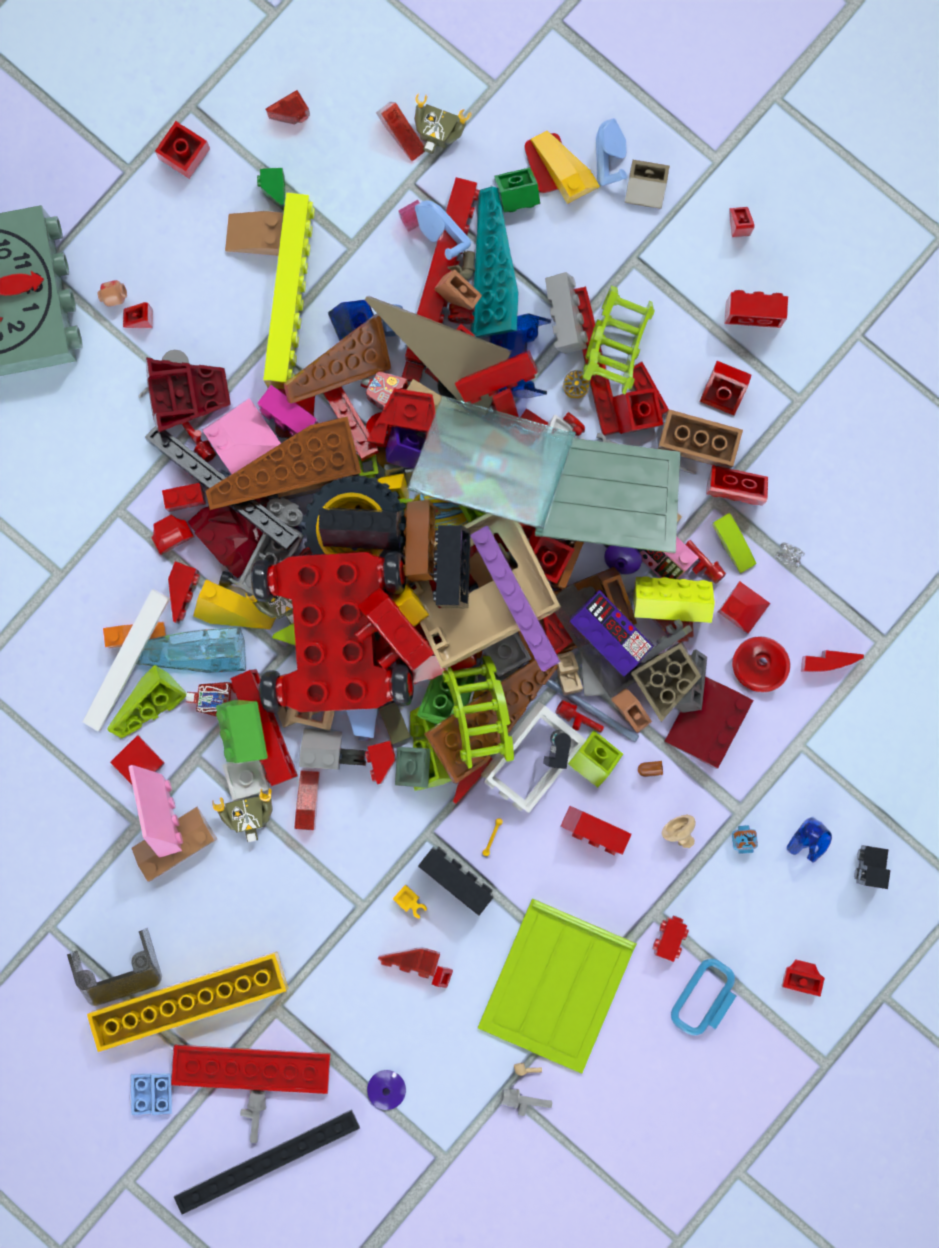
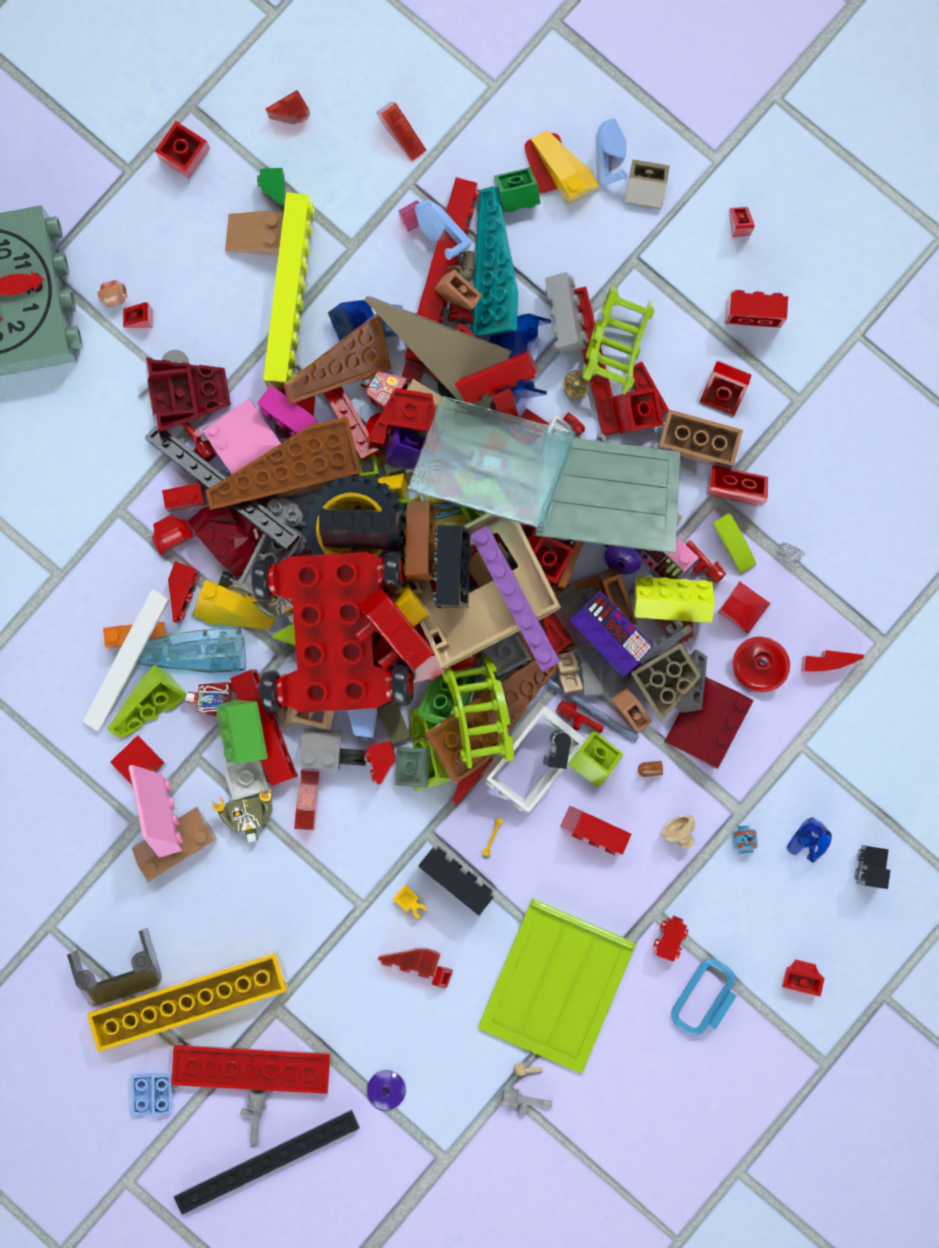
olive torso [414,93,472,154] -> none

